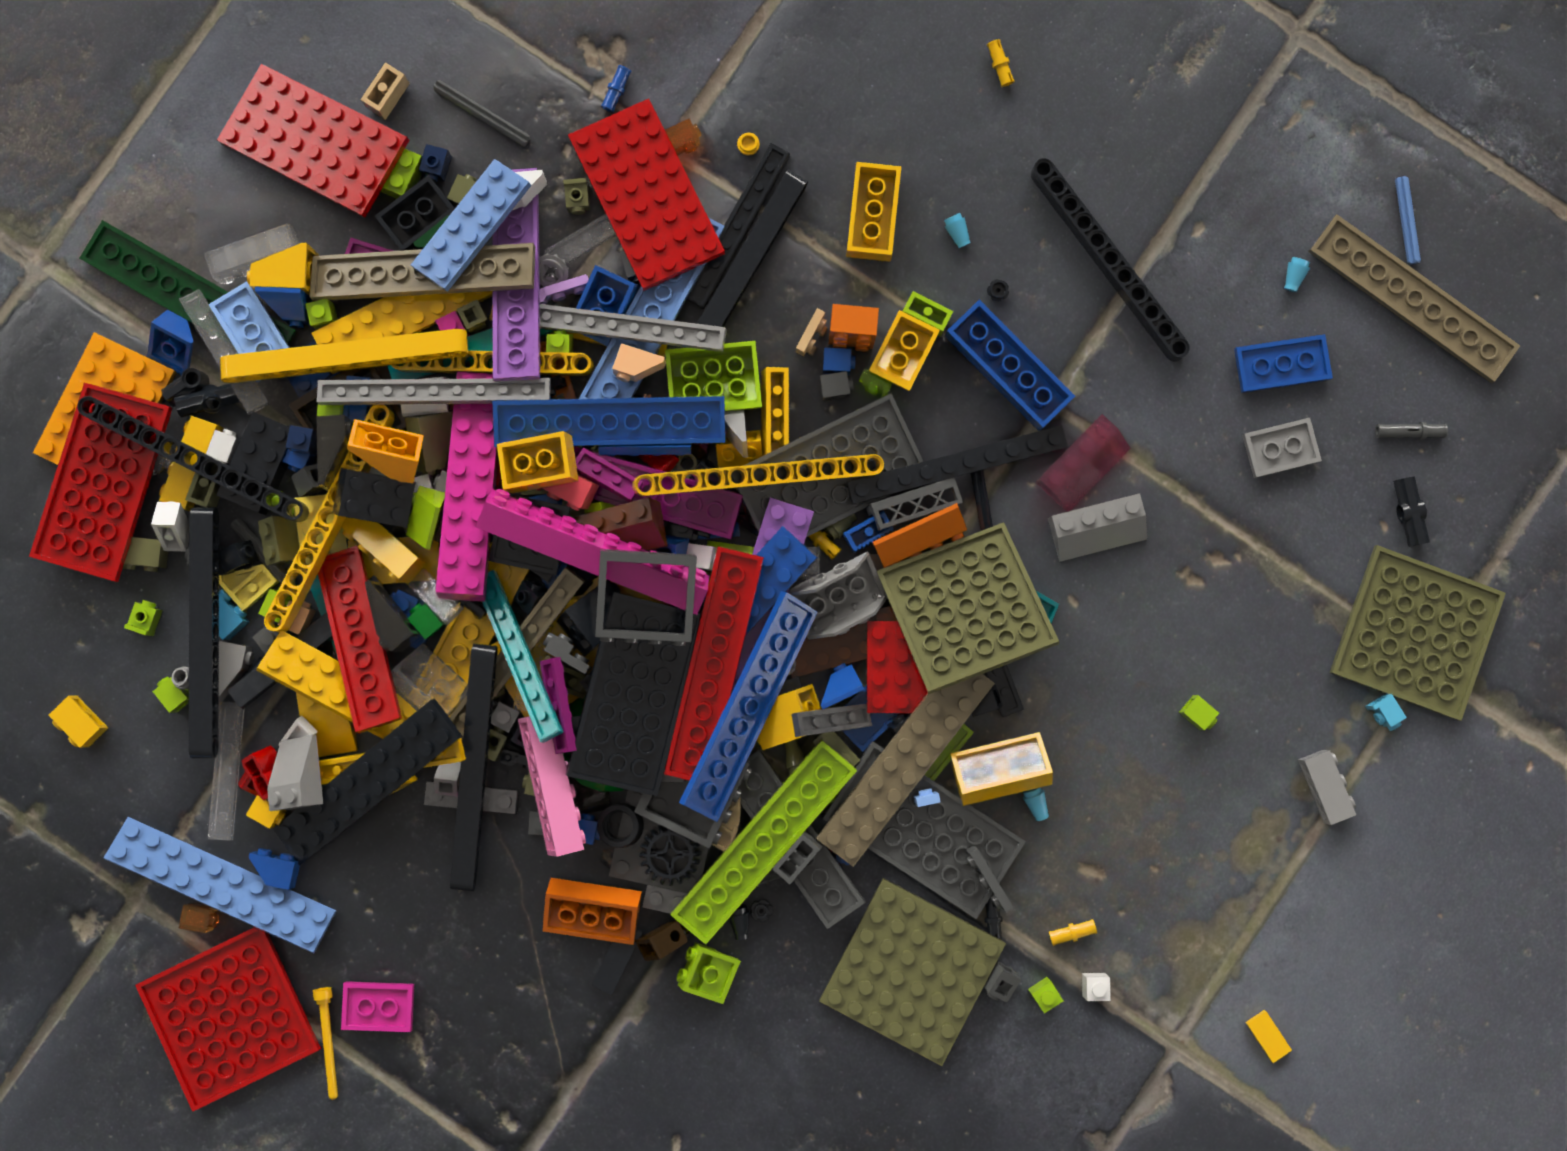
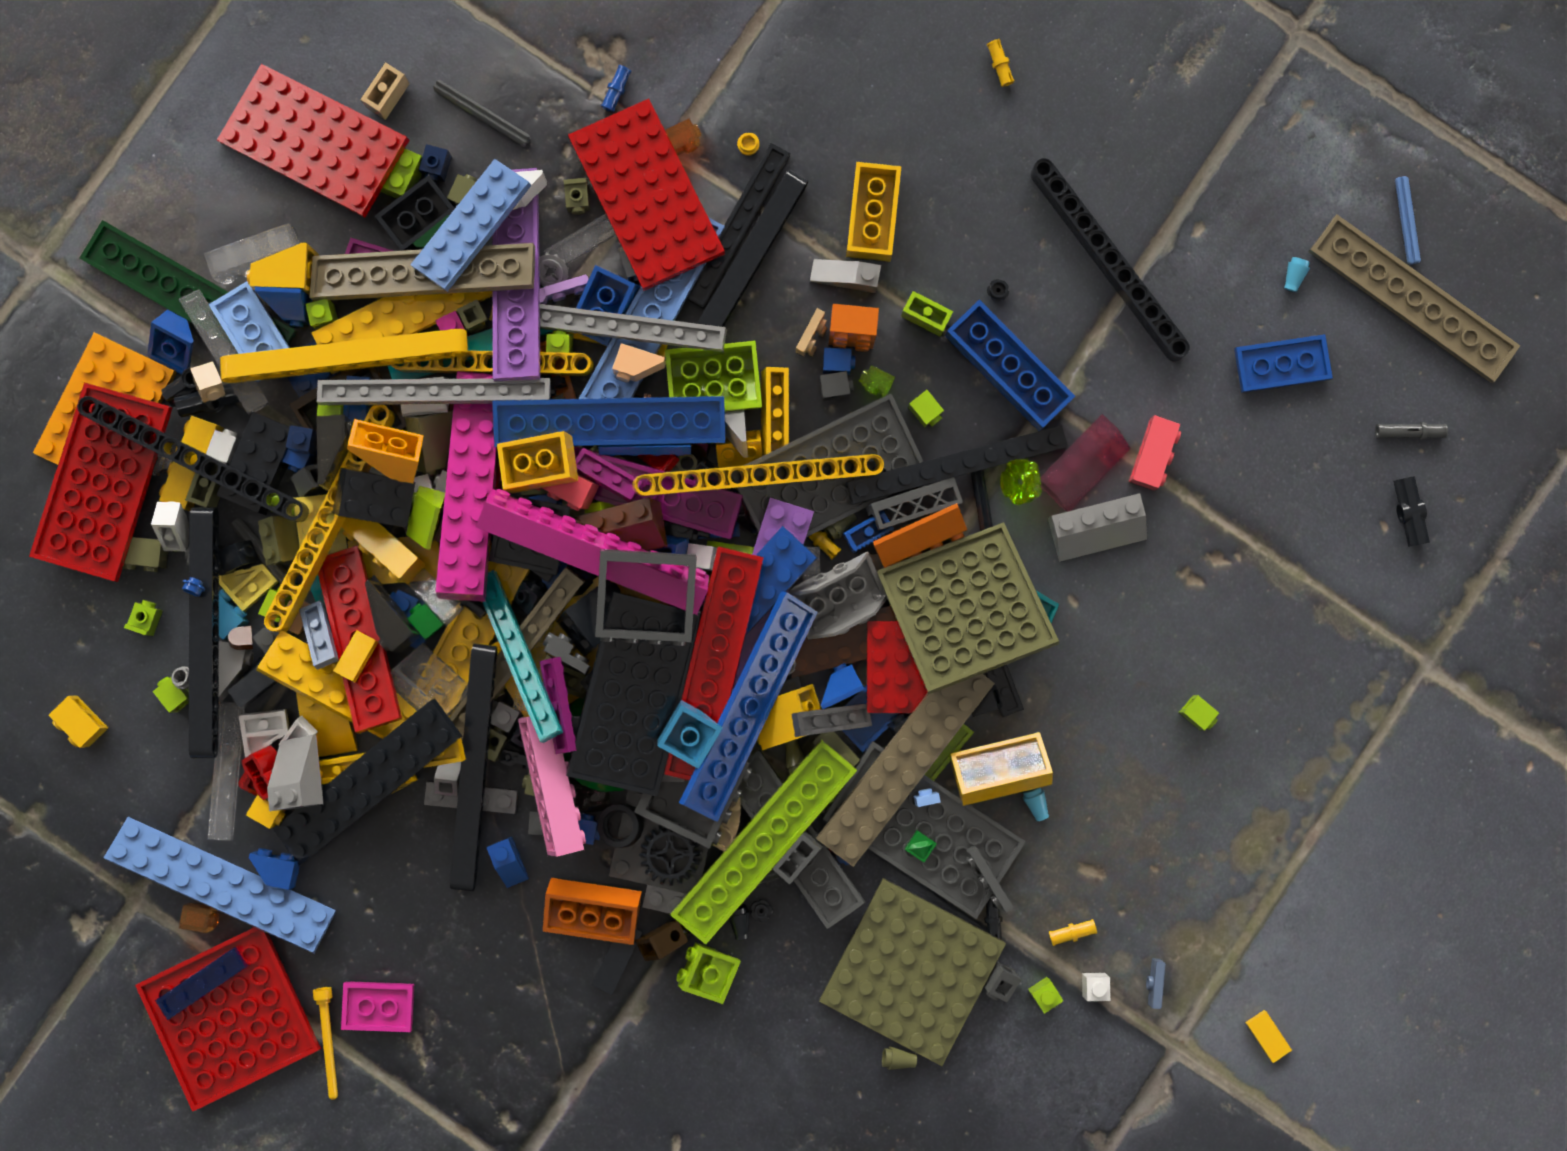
yellow slope [869,310,940,391] -> none
medium azure cone [944,213,971,248] -> none
light grey plate [1242,418,1322,478] -> none
light grey brick [1298,750,1356,825] -> none
olive plate [1329,545,1506,721] -> none
medium azure brick [1365,694,1407,731] -> none
none -> clear blue tile [155,947,248,1020]
none -> blue plate [182,577,205,597]
none -> brick [190,362,225,403]
none -> tile [228,626,253,650]
none -> white wing [239,709,290,758]
none -> sand blue plate [299,600,339,670]
none -> yellow tile [333,630,378,682]
none -> blue slope [486,836,529,888]
none -> dark azure slope [657,700,723,769]
none -> light grey slope [810,259,881,293]
none -> olive cone [882,1046,917,1070]
none -> green tile [904,830,937,862]
none -> lime brick [908,390,944,428]
none -> clear neon green plate [1000,459,1042,505]
none -> coral brick [1129,415,1181,490]
none -> sand blue plate [1146,958,1166,1009]

